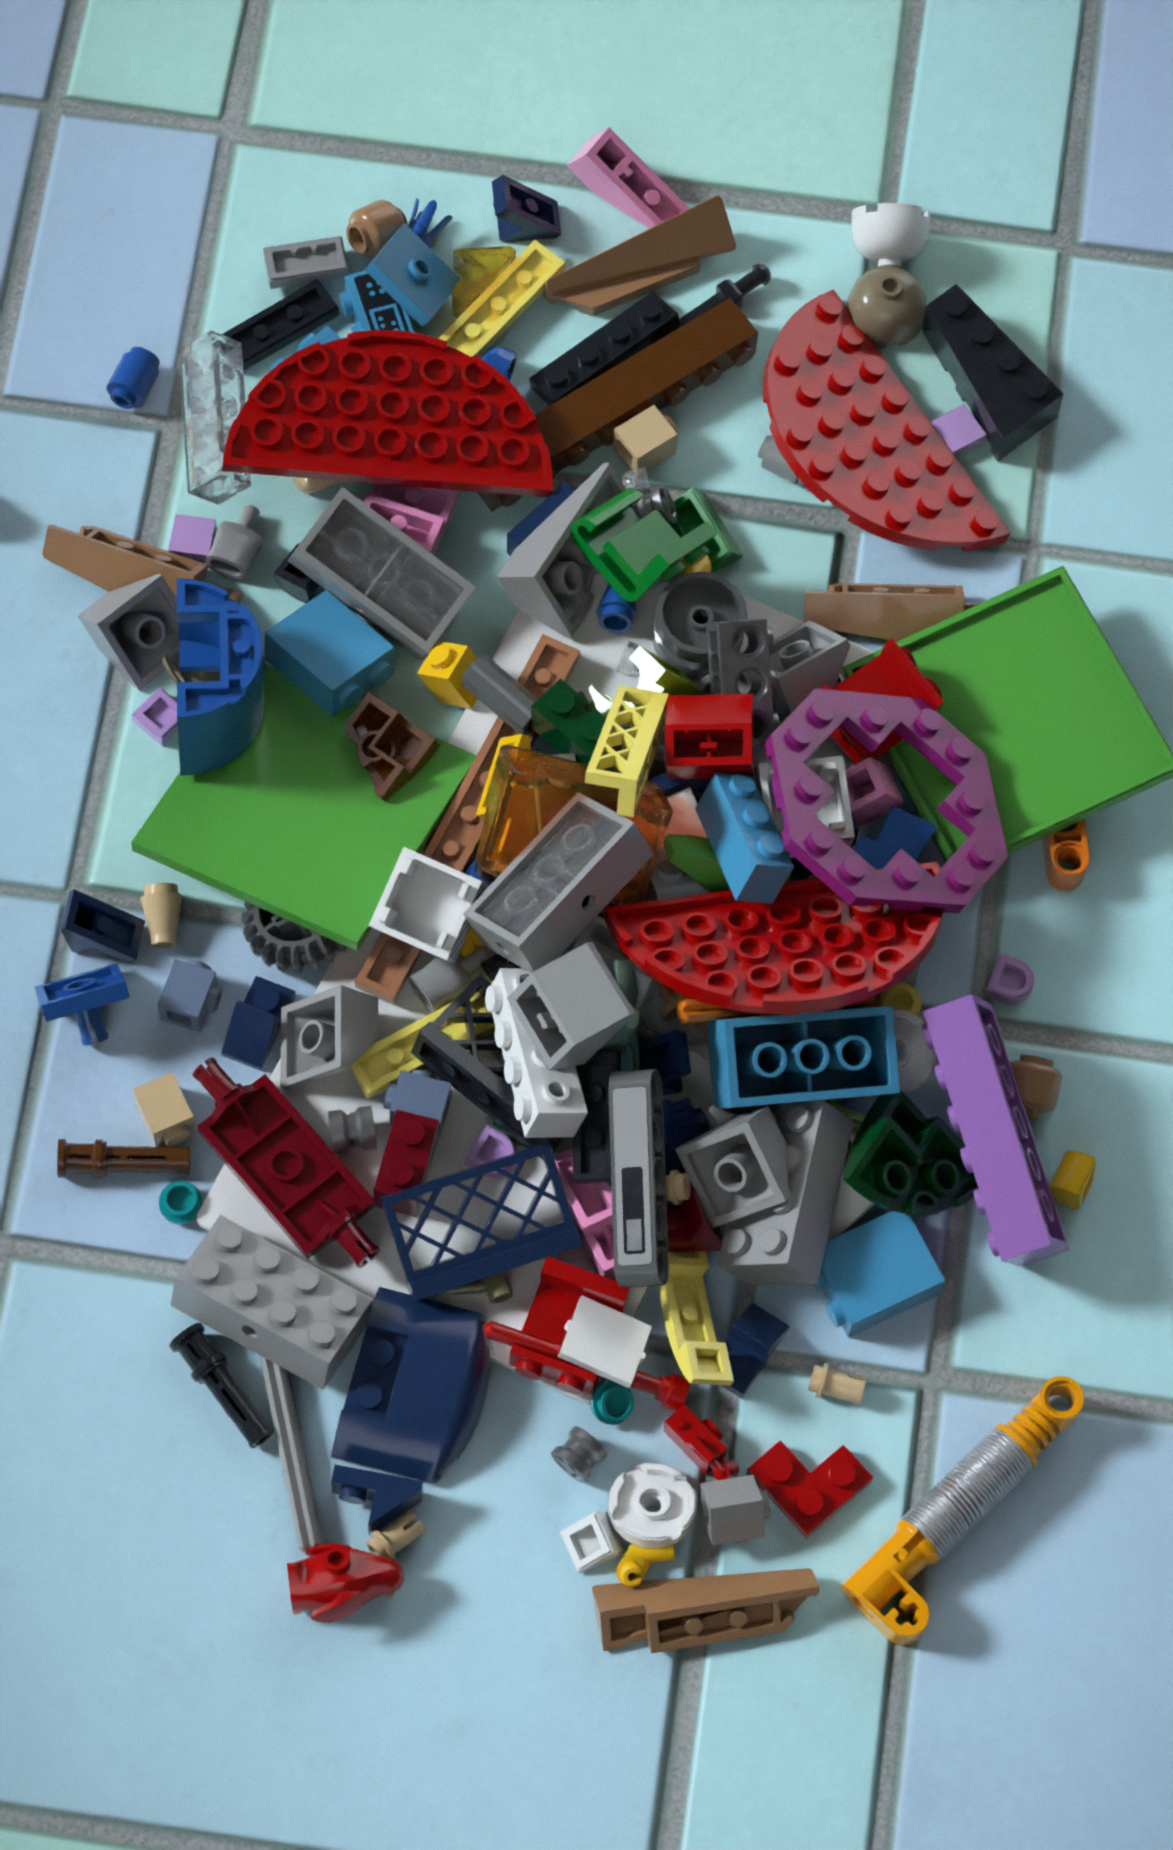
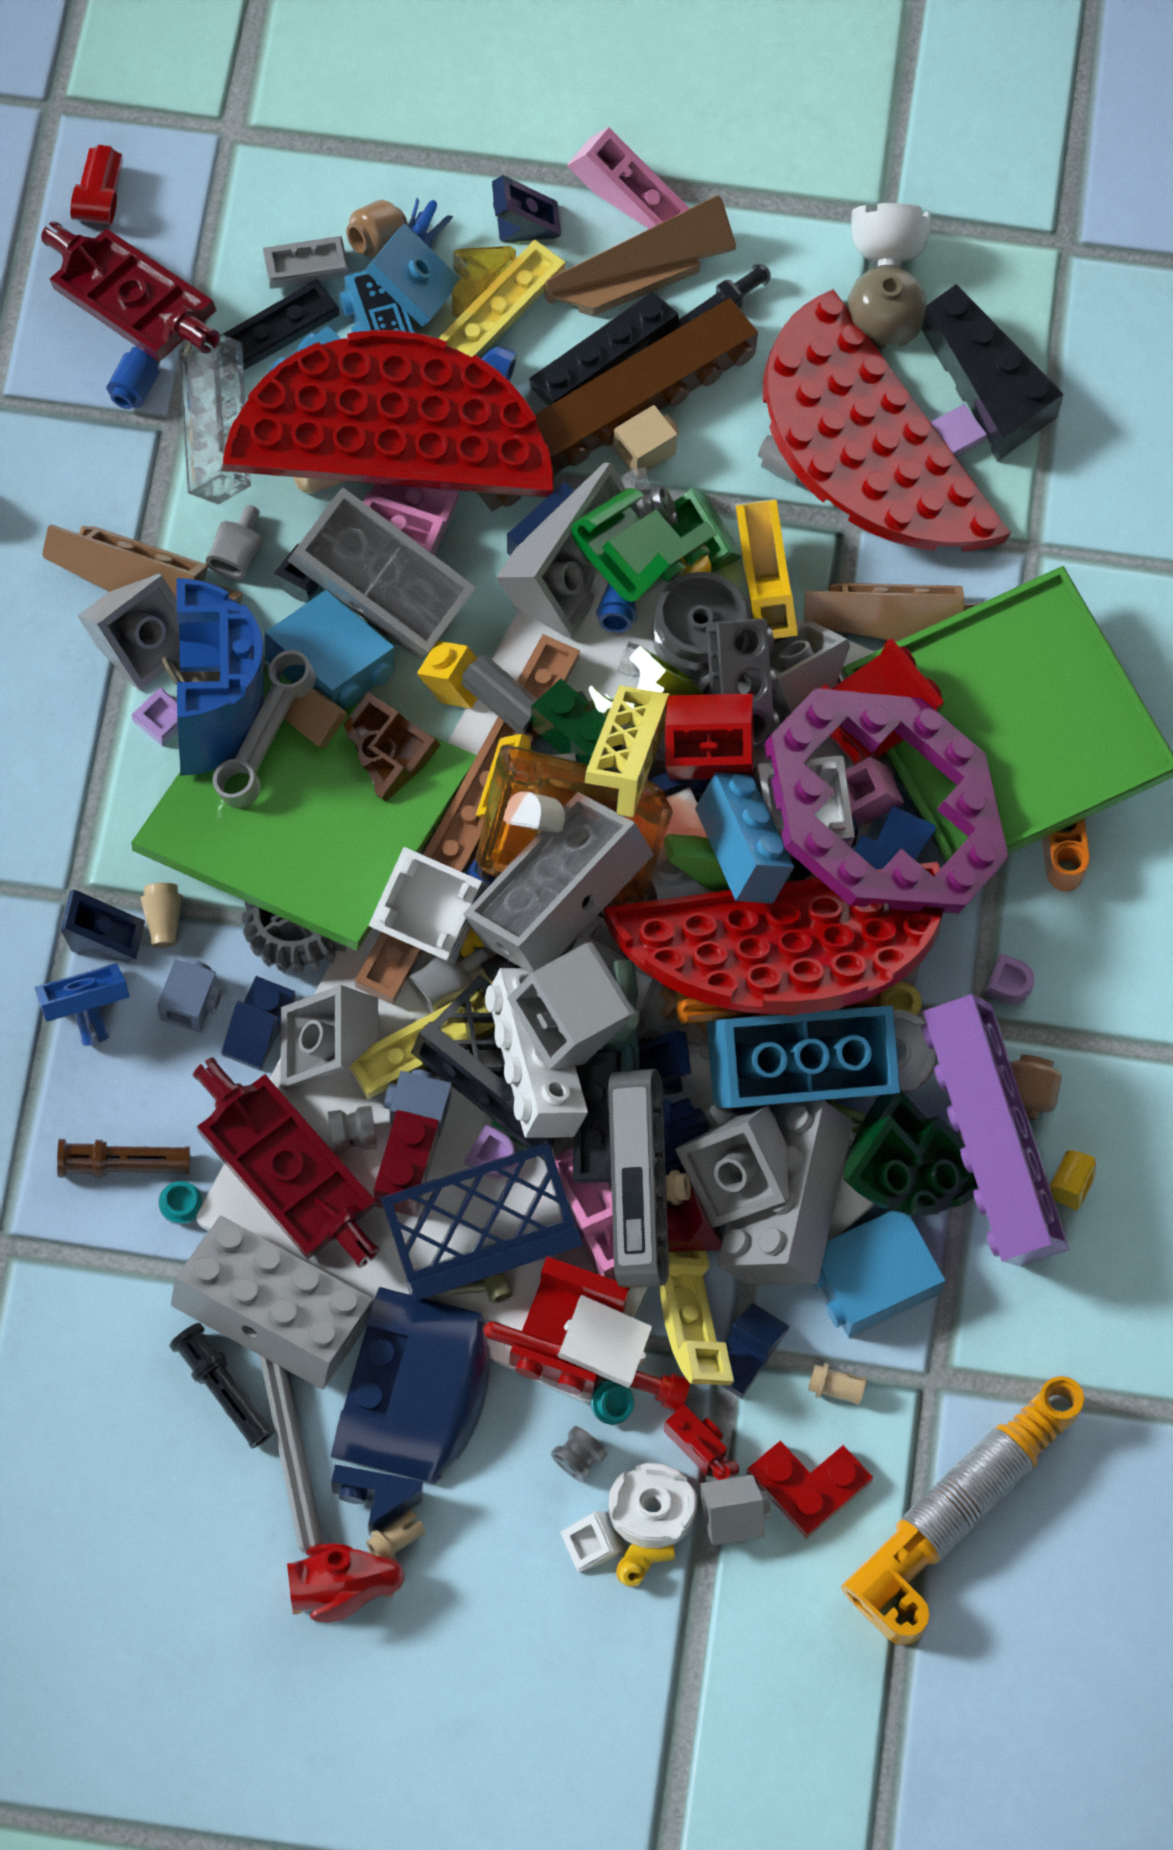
tan brick [132,1072,196,1147] -> none
lavender tile [168,514,217,562] -> none
medium nougat wedge [592,1568,820,1653] -> none
none -> dark red plate [41,221,220,362]
none -> red piece [70,144,123,226]
none -> light grey piece [213,650,316,808]
none -> medium nougat tile [284,689,348,748]
none -> white brick [503,791,565,833]
none -> yellow arch [735,499,798,639]

